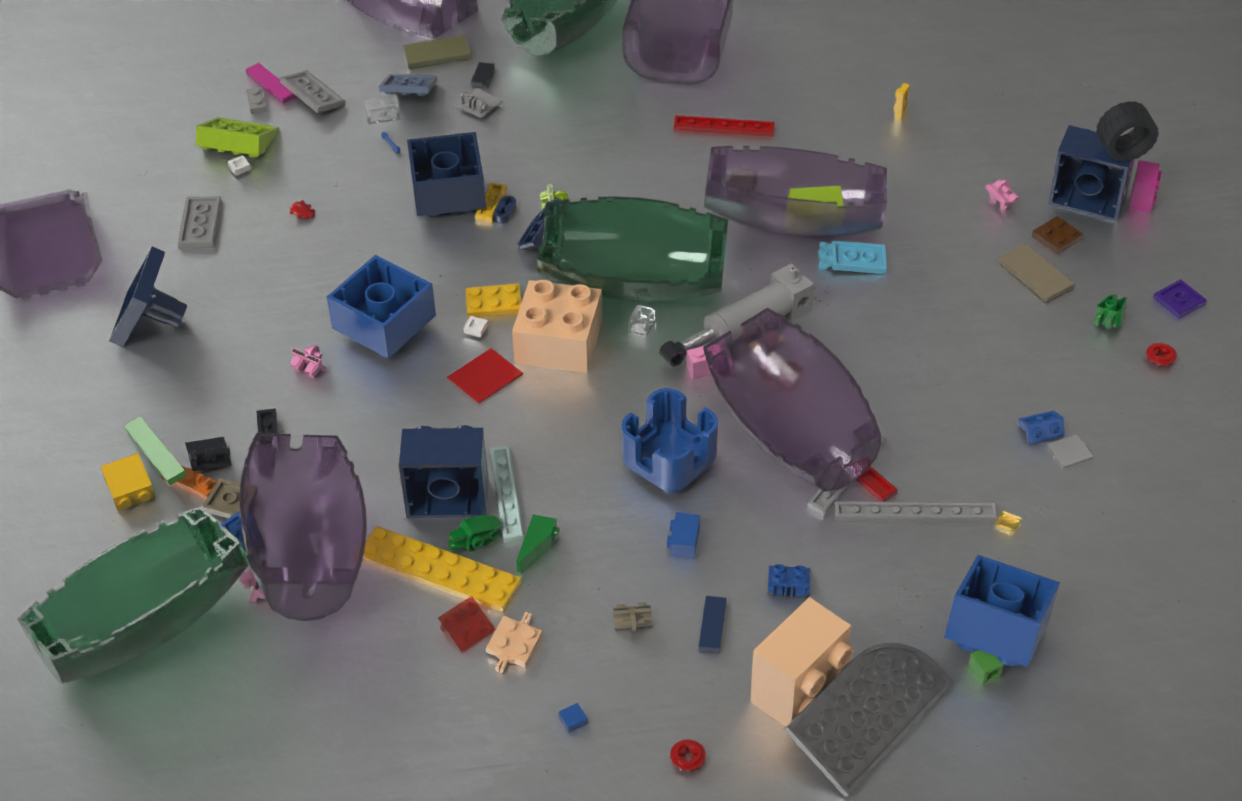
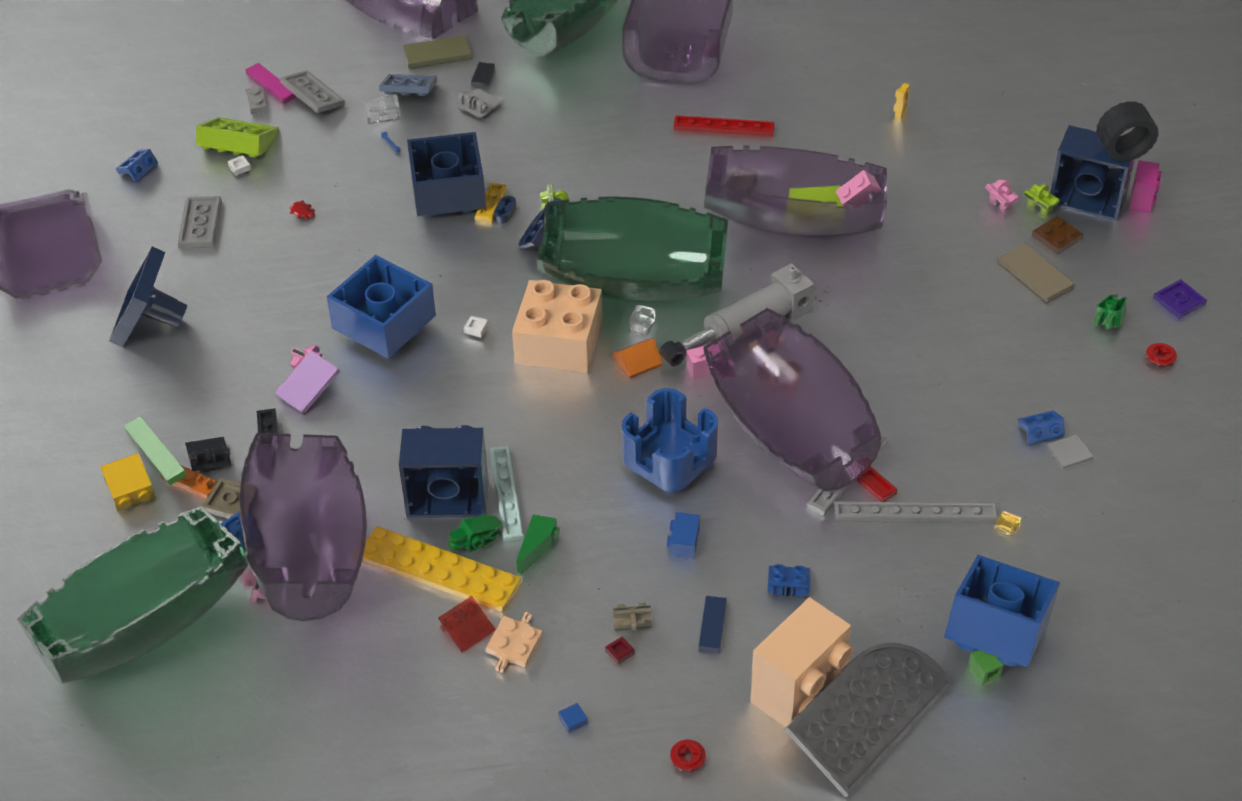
red piece [447,348,523,404] -> none
yellow plate [465,283,521,318] -> none
medium azure tile [818,240,887,274] -> none
none -> blue bracket [116,149,158,181]
none -> lavender tile [275,350,340,415]
none -> dark red tile [605,636,635,665]
none -> orange slope [612,338,663,379]
none -> bright pink brick [836,170,881,211]
none -> lime hips [1023,184,1060,215]

